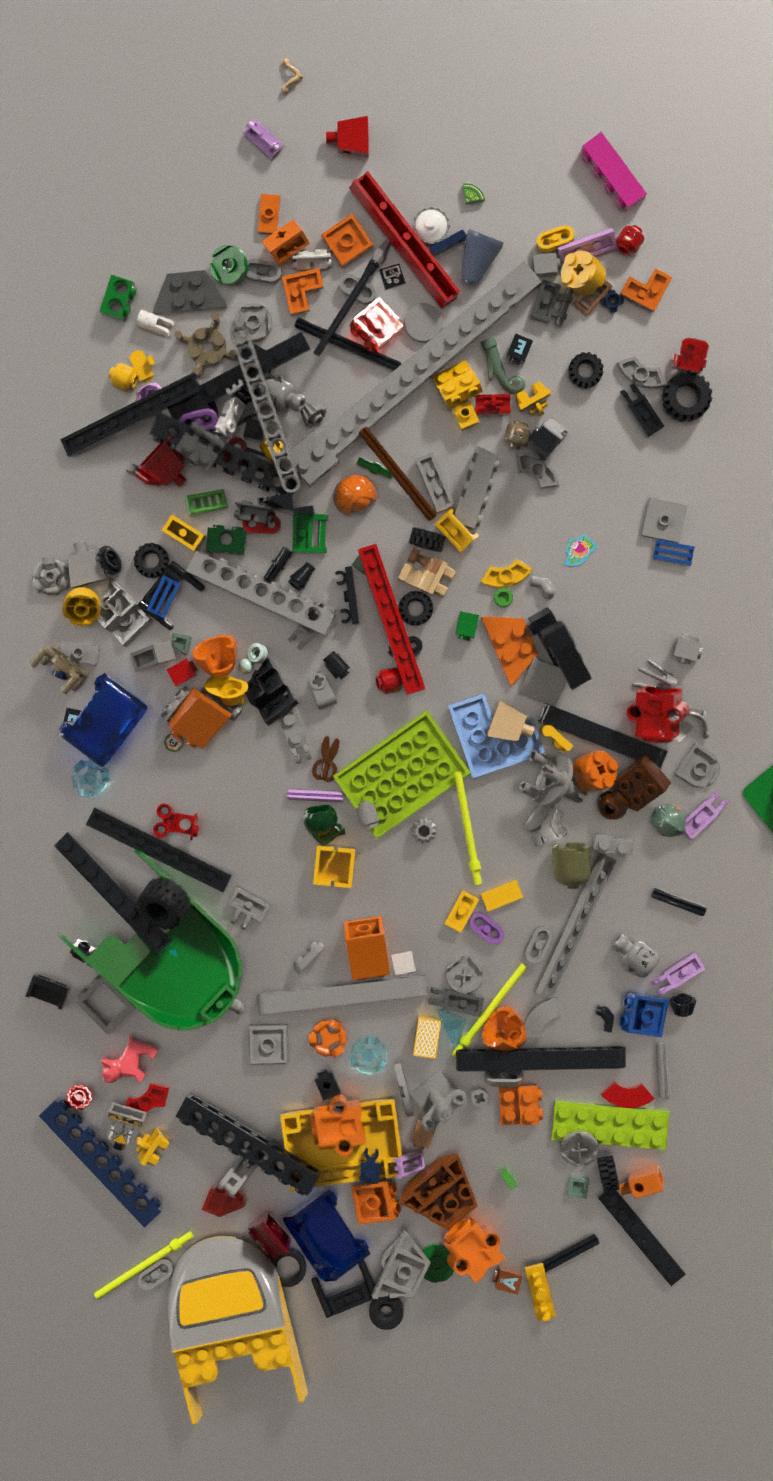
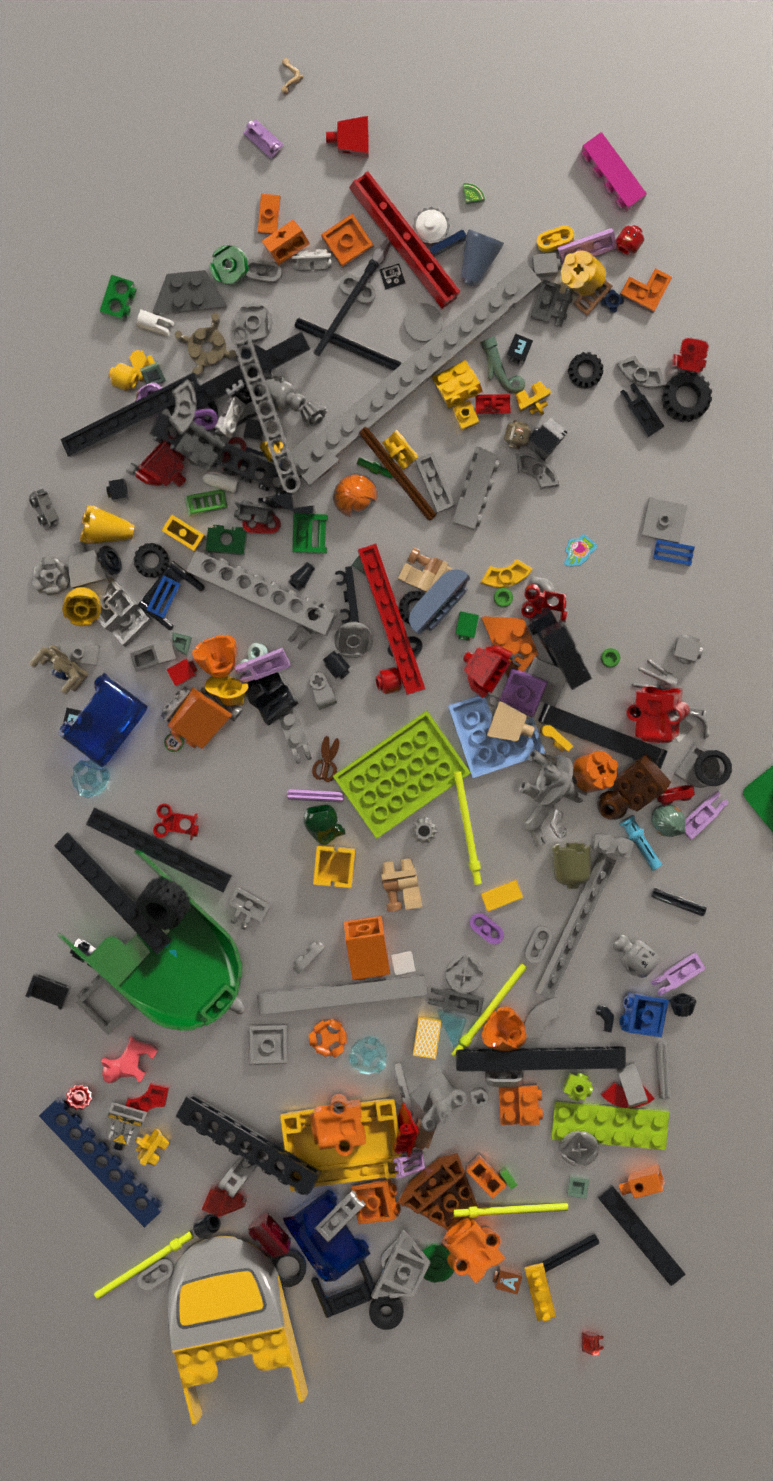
black axle [264,546,293,583] -> none
orange plate [282,268,324,315] -> none
black brick [314,1069,342,1101] -> none
clear red plate [349,297,405,353] -> none
light grey brick [356,800,379,830] -> none
dark blue plate [360,1148,380,1183] -> none
black tyre [408,527,446,552] -> none
yellow panel [434,508,479,553] -> none
yellow plate [444,890,479,933] -> none
black tyre [597,1155,619,1193] -> none
none -> dark grey hinge [29,489,59,530]
none -> yellow cone [80,505,134,544]
none -> black plate [106,478,129,502]
none -> sand green tile [140,362,166,384]
none -> light grey tile [169,380,196,435]
none -> black brick [193,1214,221,1239]
none -> white hinge [203,471,240,494]
none -> lavender hinge [234,648,290,683]
none -> light grey plate [315,1190,366,1242]
none -> light grey tile [334,622,373,658]
none -> tan hips [381,858,422,912]
none -> yellow hips [382,430,418,470]
none -> red hinge [393,1103,419,1157]
none -> sand blue brick [409,569,470,634]
none -> neon yellow bar [453,1203,568,1218]
none -> red torso [463,645,524,706]
none -> orange brick [465,1154,507,1199]
none -> medium lavender tile [499,668,548,717]
none -> red piece [521,584,568,622]
none -> lime brick [562,1071,593,1102]
none -> clear red tile [582,1331,604,1356]
none -> bright green tile [601,648,620,668]
none -> light grey slope [617,1063,648,1108]
none -> medium azure pin [619,815,663,871]
none -> red plate [657,785,695,805]
none -> black tyre [694,750,732,786]

